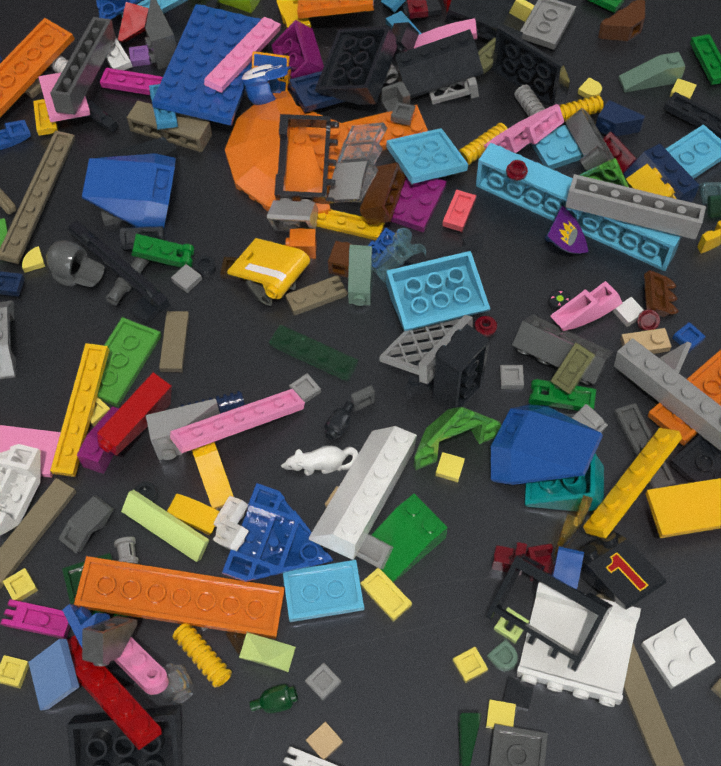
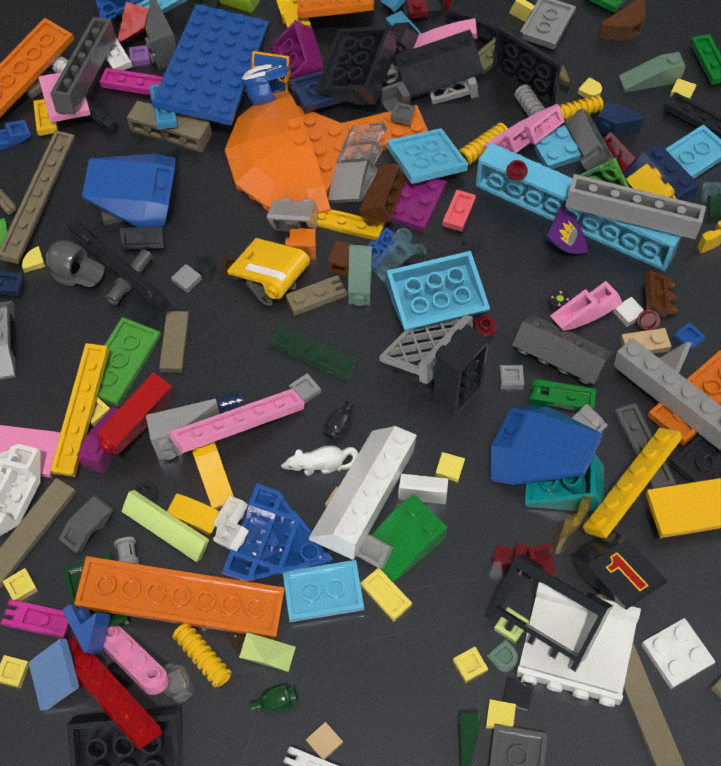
flat silver slope [82,616,137,666] -> none
green plate [131,234,194,268] -> none
bright pink plate [204,17,281,93] -> none
black hinge [274,114,339,204] -> none
light grey tile [305,663,342,701] -> none
dark grey tile [351,385,375,411] -> none
bright green wedge [414,407,501,470] -> none
olive plate [551,343,597,394] -> none
blue slope [551,546,584,590] -> none
none -> white panel [398,474,448,504]

